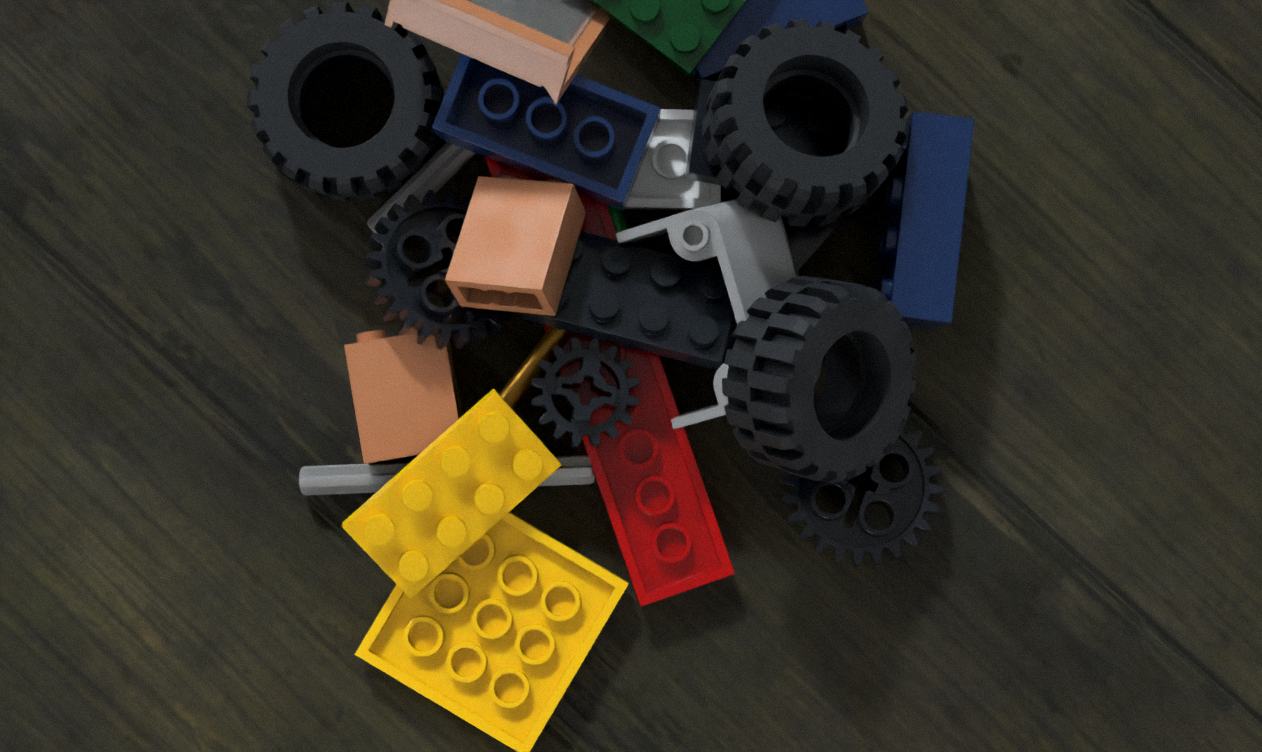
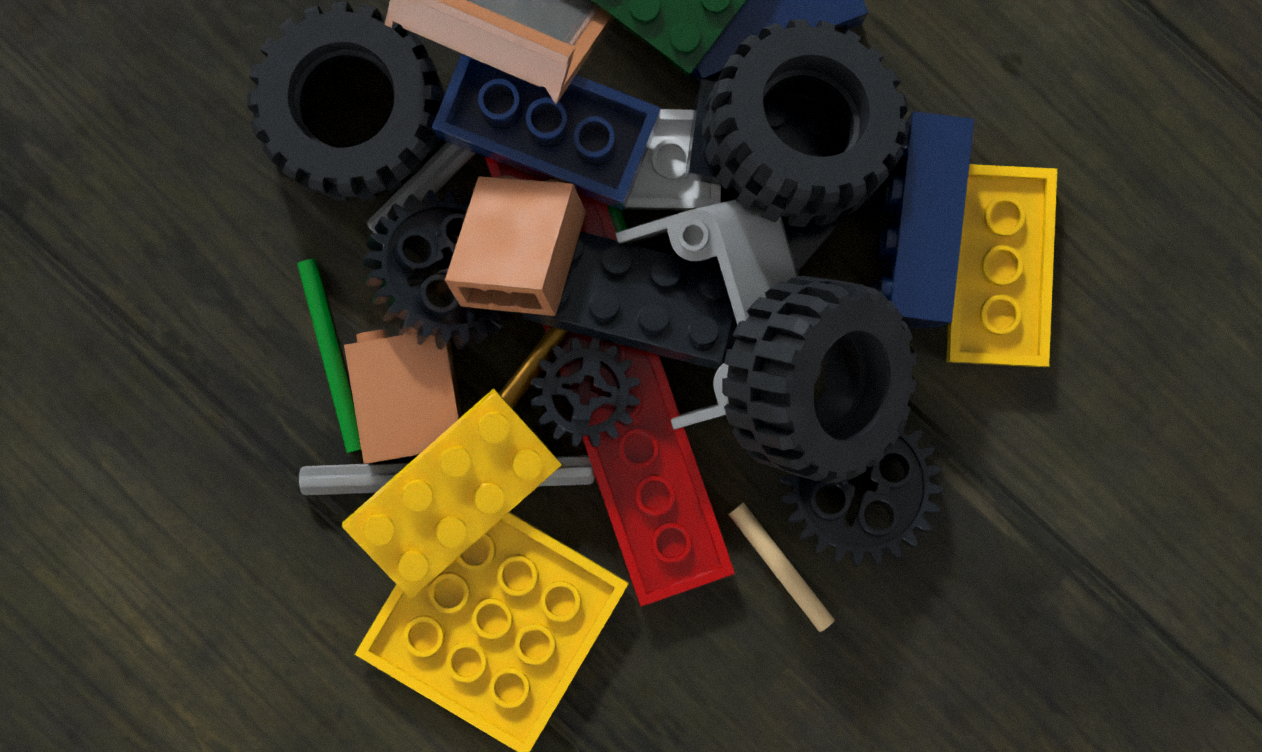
none -> green bar [297,259,361,453]
none -> tan bar [728,502,835,632]
none -> yellow plate [946,164,1057,367]

